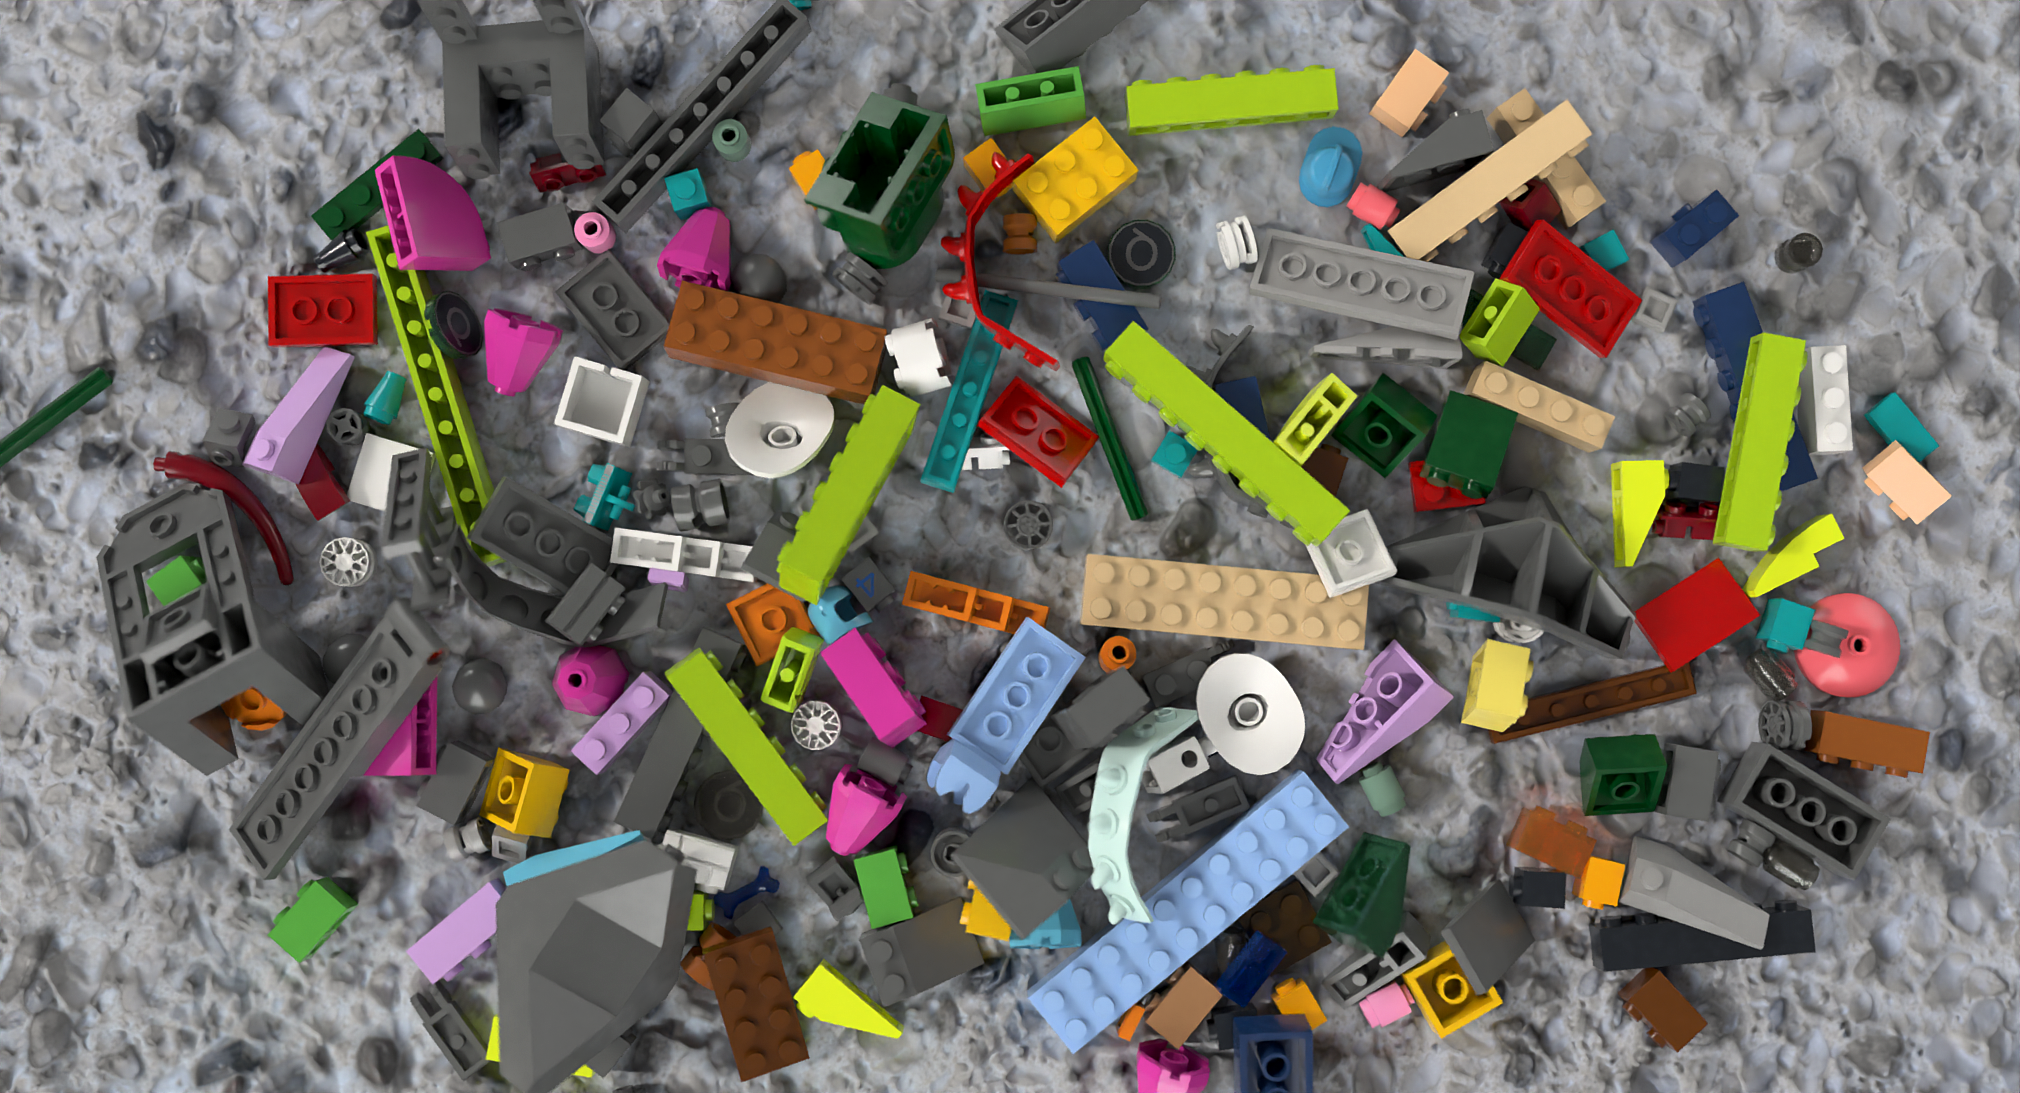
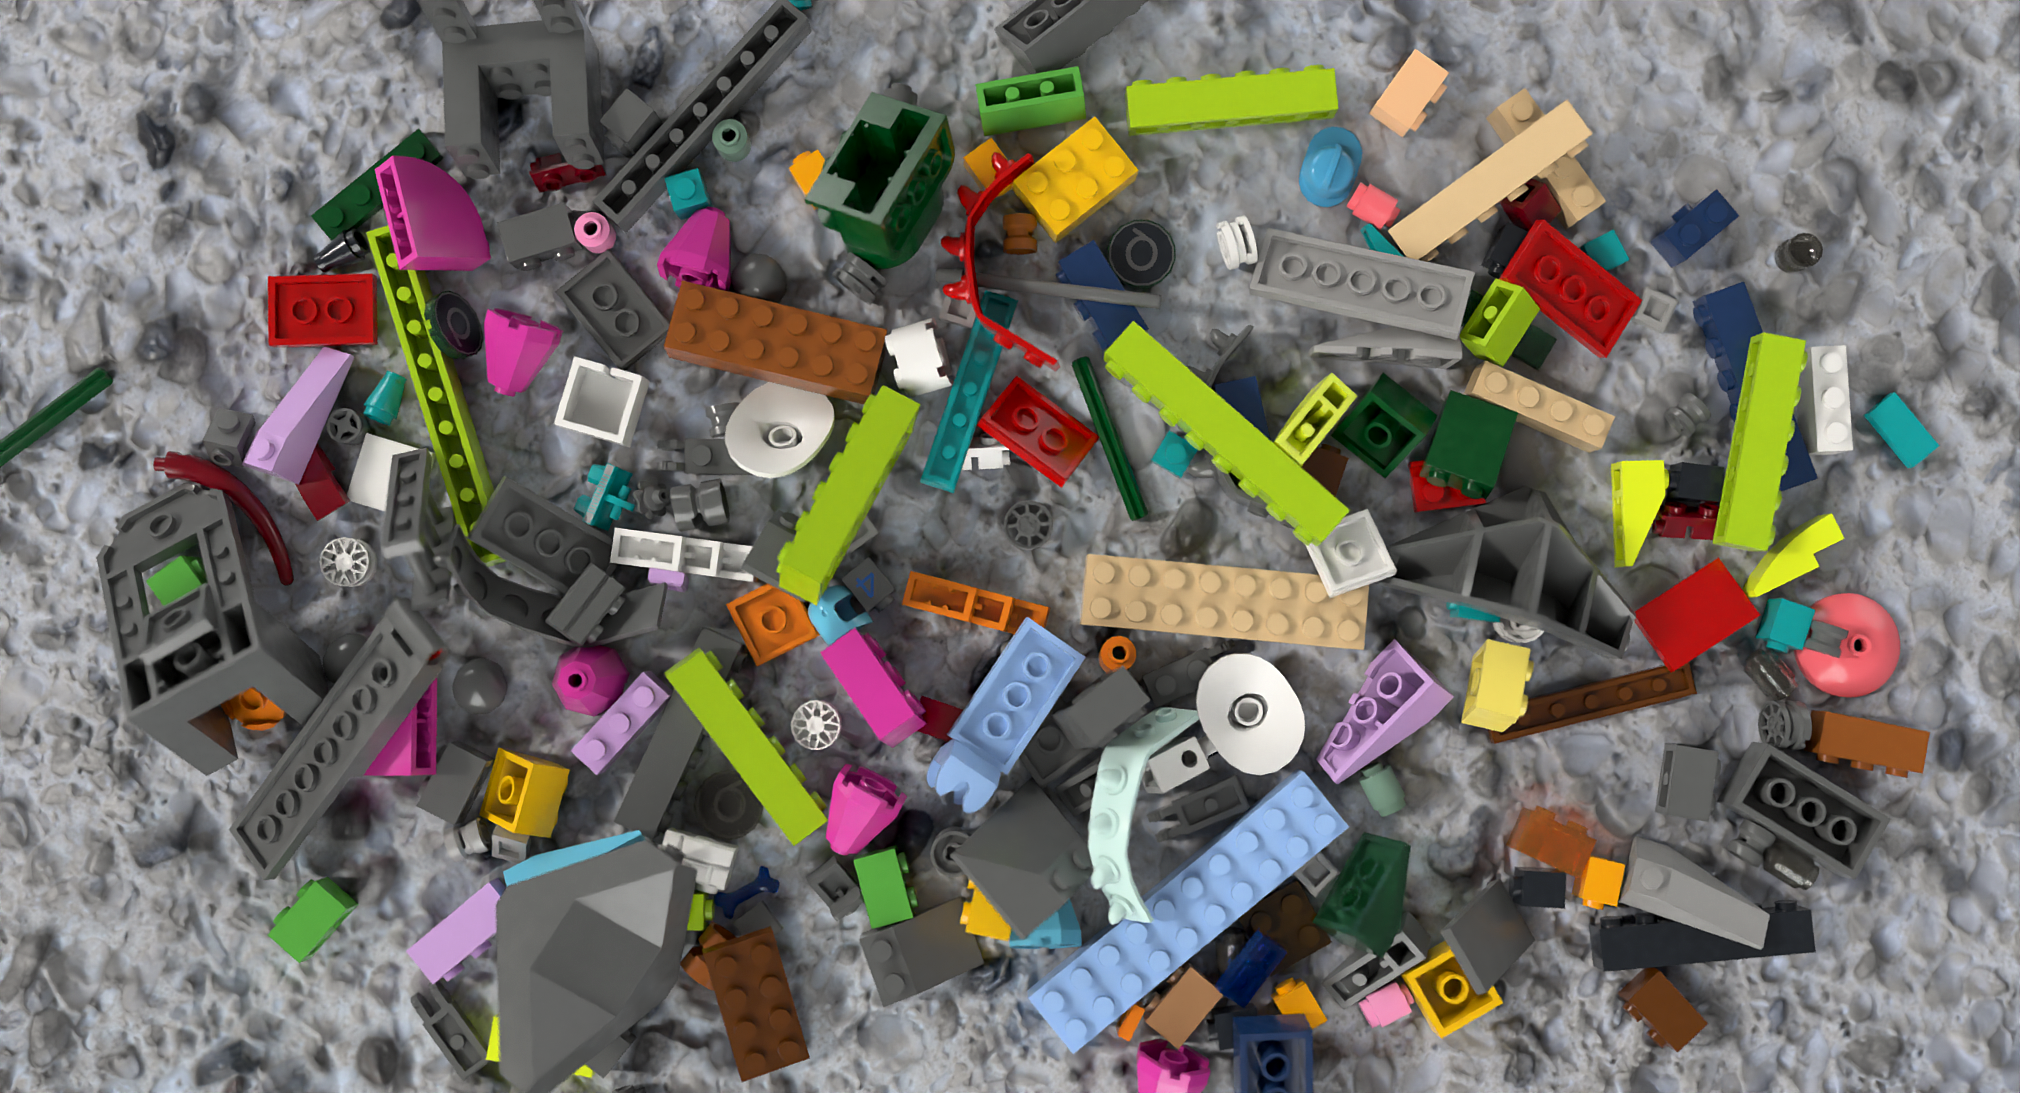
lime brick [760,627,824,713] -> none
neon yellow slope [793,959,904,1039] -> none
dark grey brick [856,737,913,788] -> none
dark grey slope [1377,108,1494,192] -> none
dark green slope [1579,734,1667,816] -> none
light nougat brick [1862,440,1952,524] -> none

